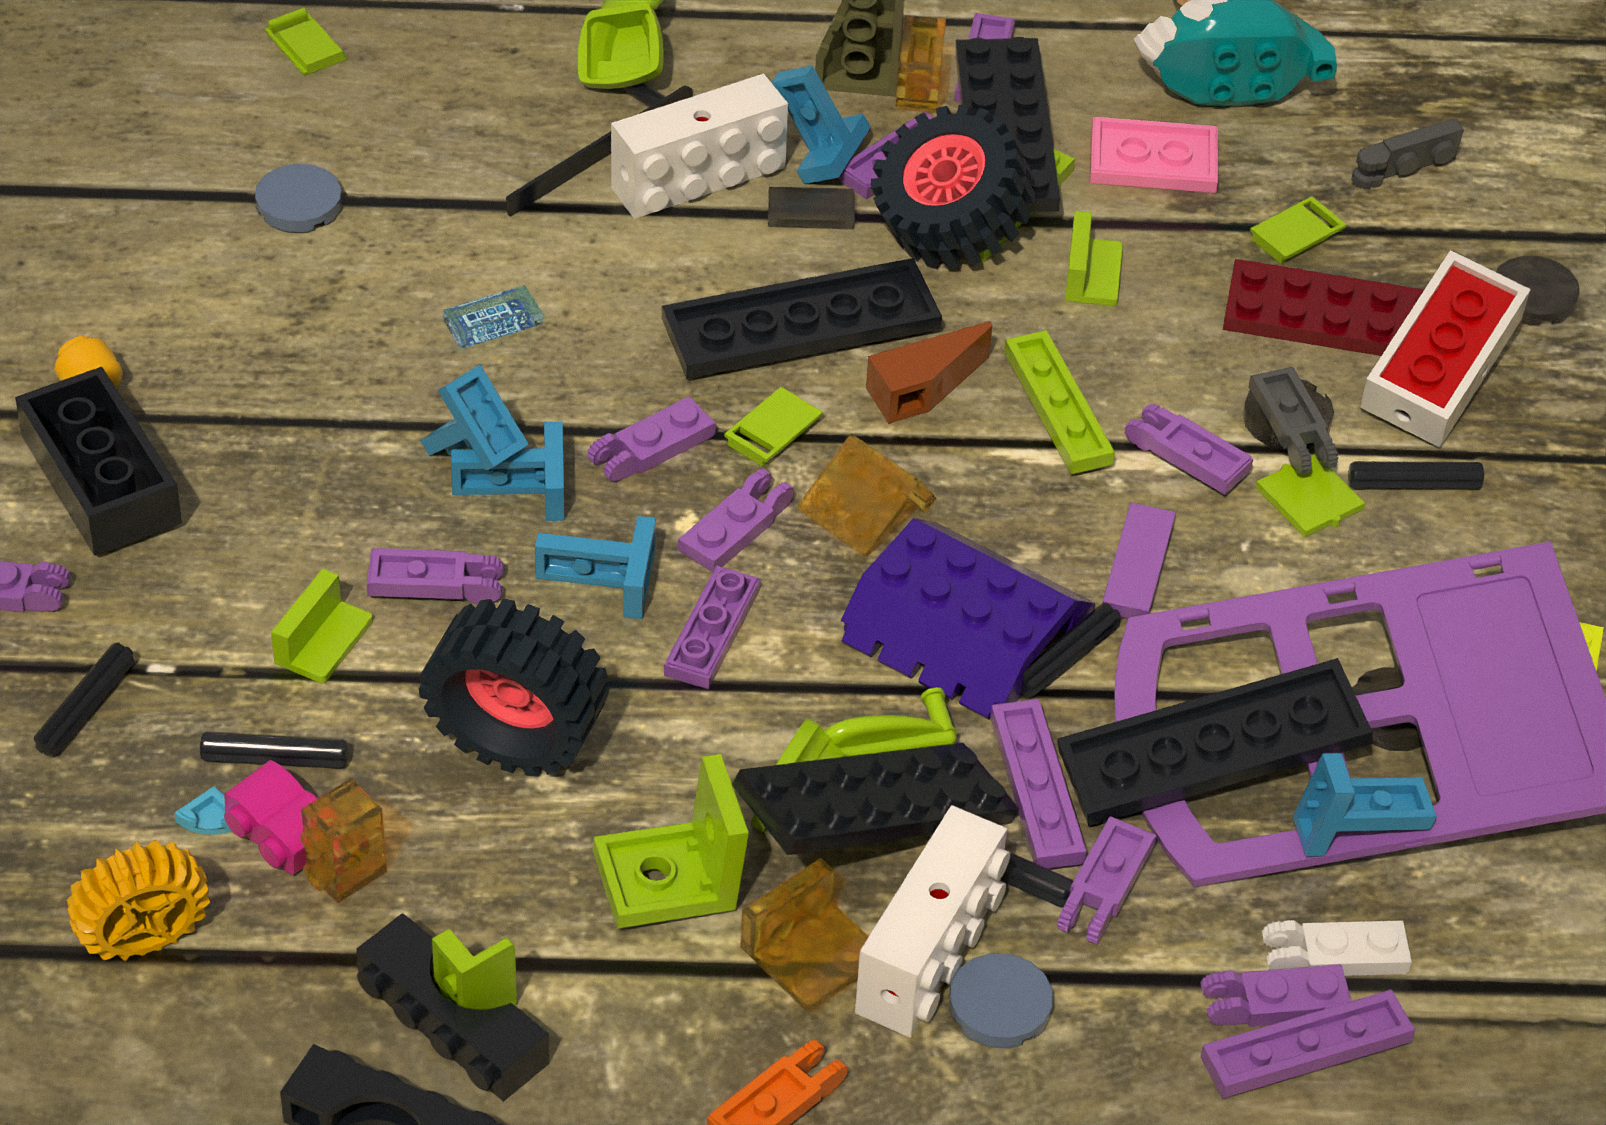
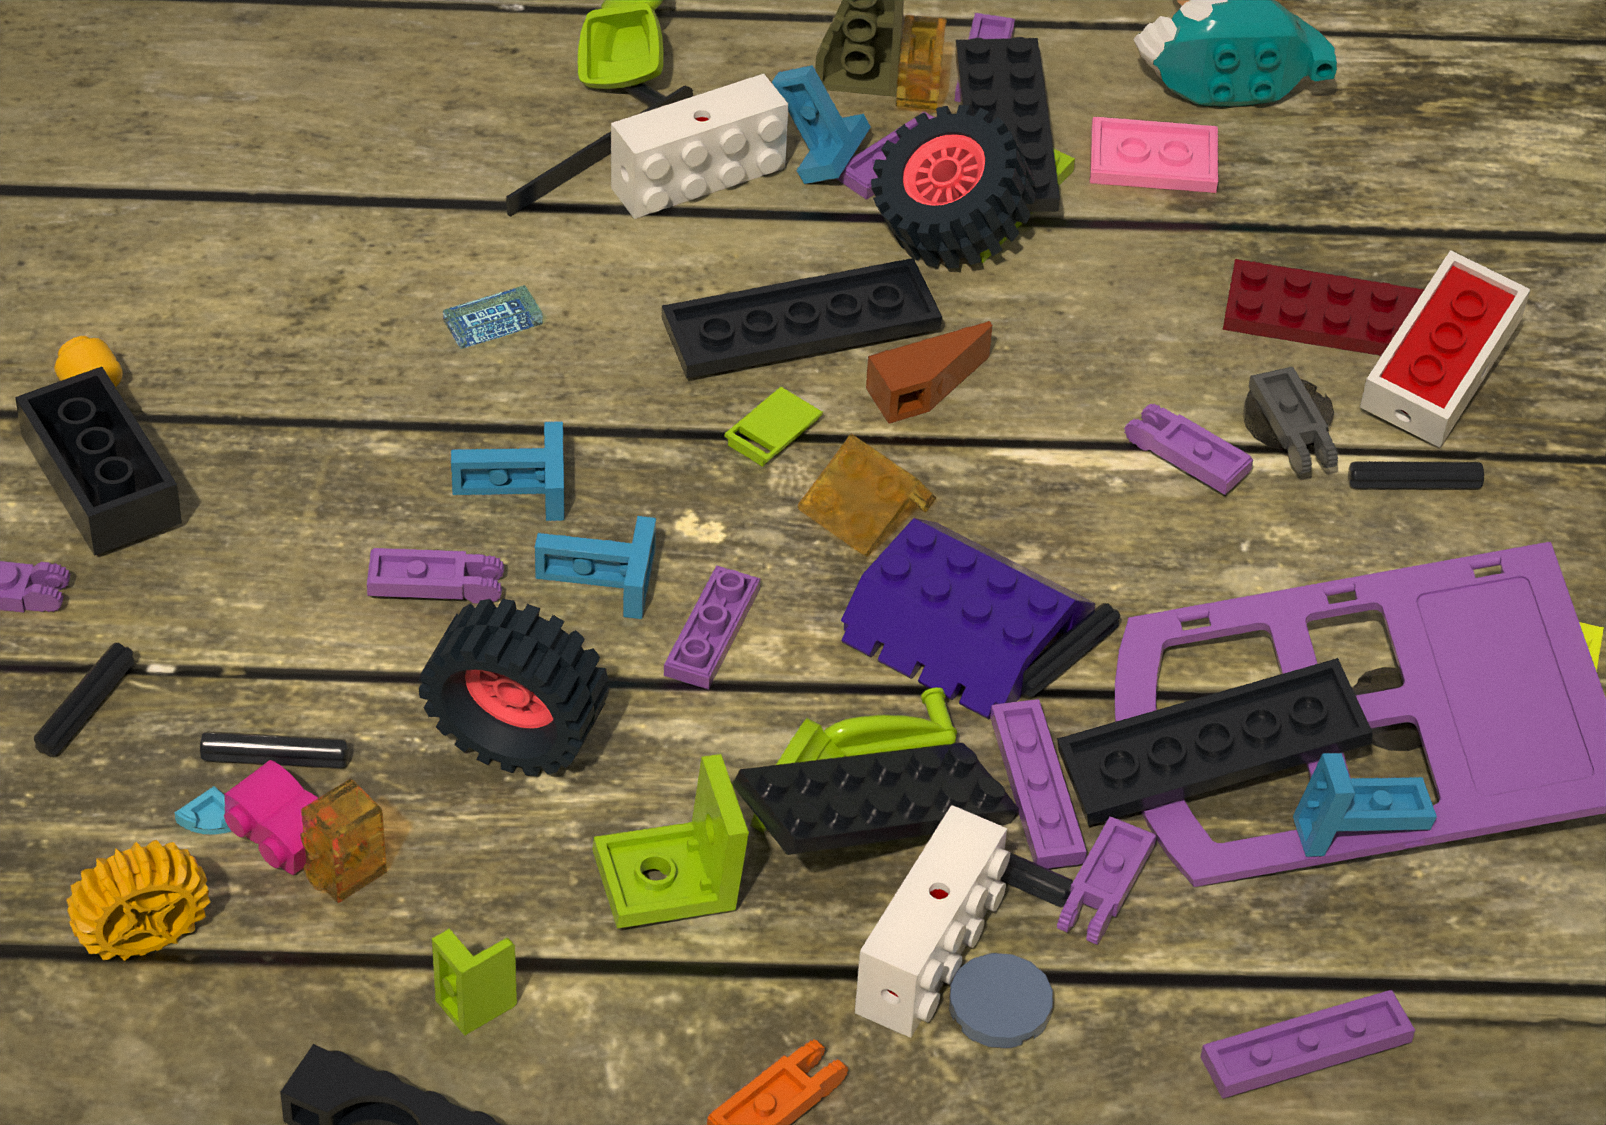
sand blue tile [255,164,342,232] -> none
lime piece [265,7,347,76] -> none
lime panel [271,568,373,683] -> none
black arch [356,913,549,1102] -> none
dark azure bracket [420,364,529,470] -> none
medium lavender hinge [587,397,716,482] -> none
medium lavender hinge [678,468,795,572] -> none
clear yellow bracket [740,858,869,1011] -> none
clear smoke tile [768,186,855,229] -> none
lime plate [1004,330,1115,474] -> none
lime panel [1065,210,1123,306] -> none
medium lavender tile [1102,502,1176,618] -> none
medium lavender hinge [1200,964,1352,1027] -> none
lime piece [1250,196,1347,264] -> none
lime piece [1255,453,1365,538] -> none
white hinge [1262,920,1412,976] -> none
dark grey hinge [1351,118,1464,190] -> none
clear smoke tile [1496,255,1580,326] -> none

